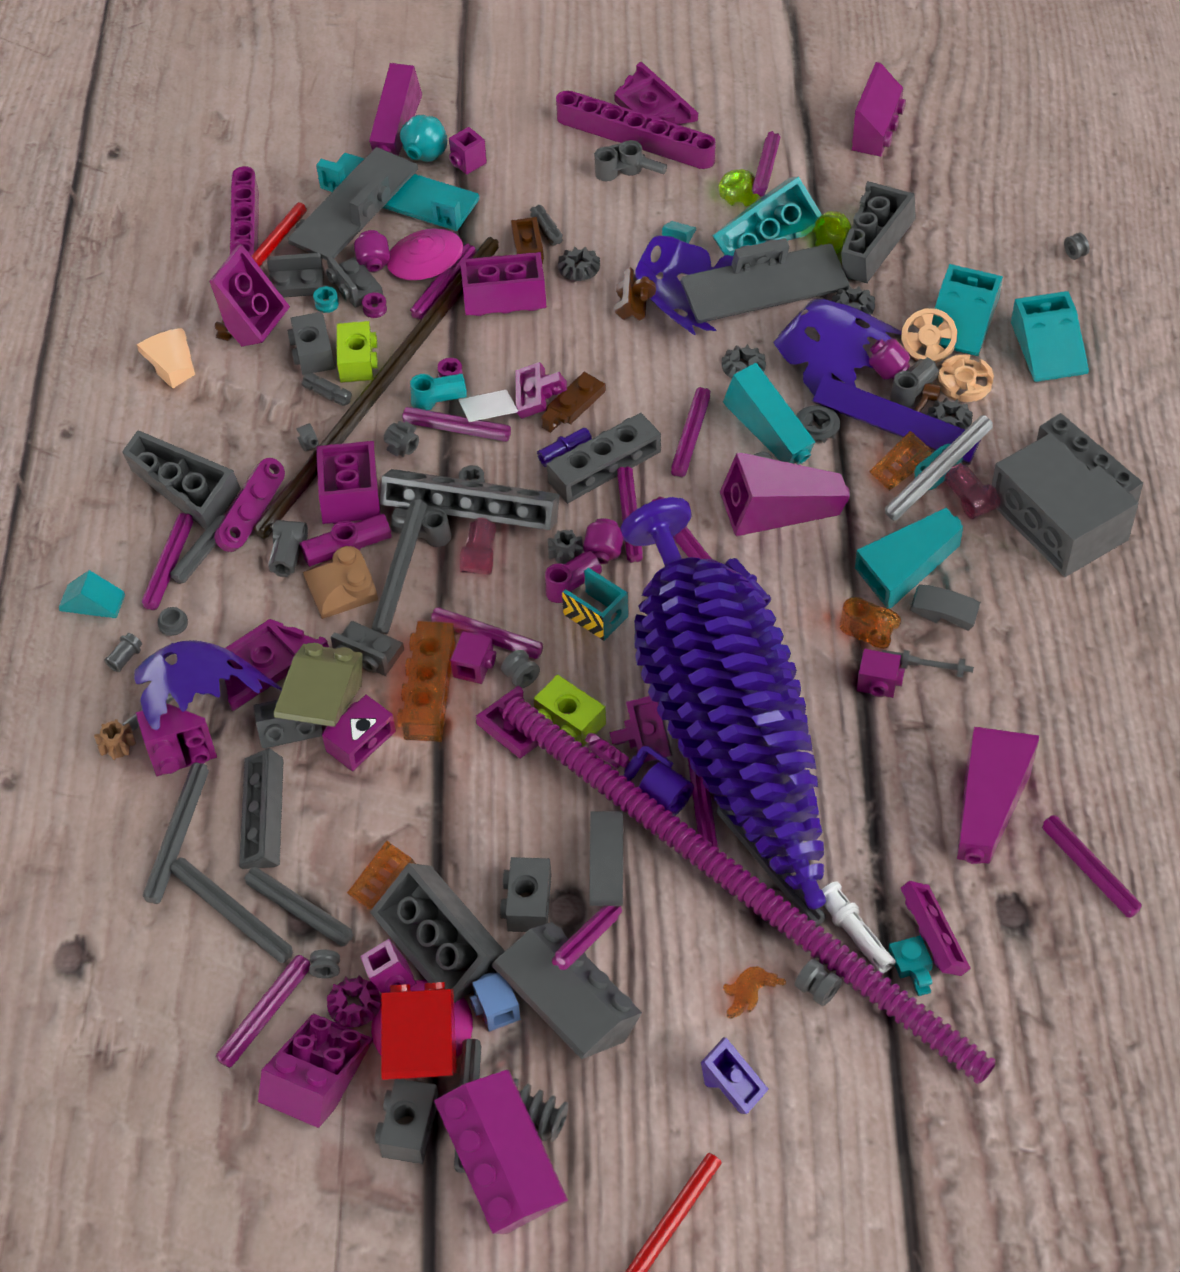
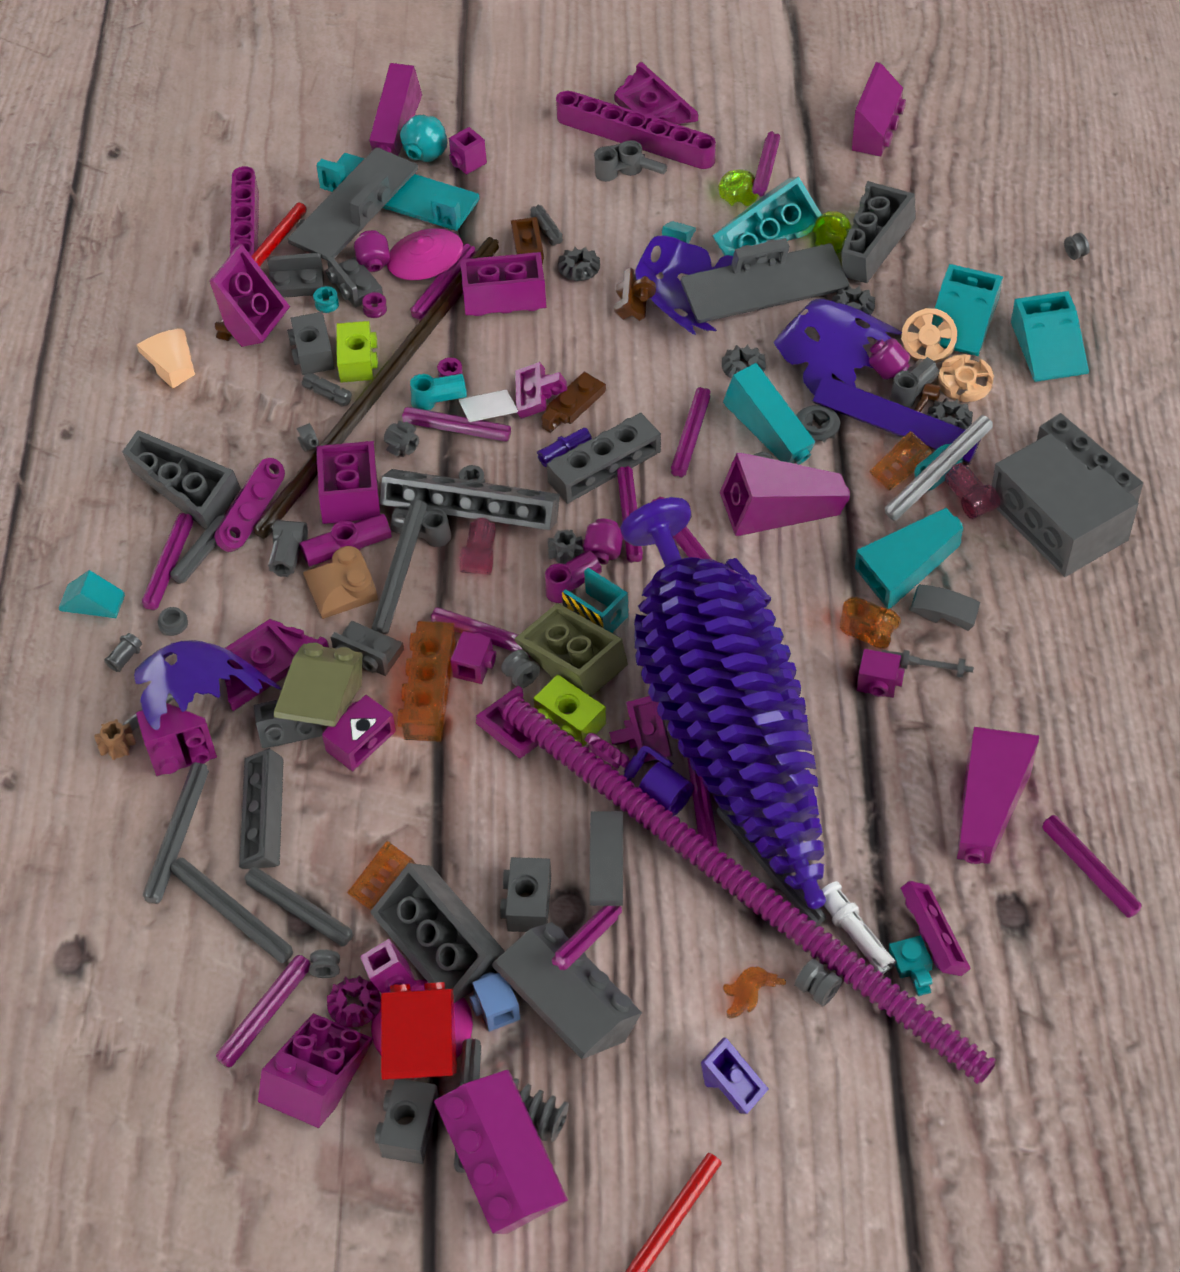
none -> olive slope [515,603,628,697]

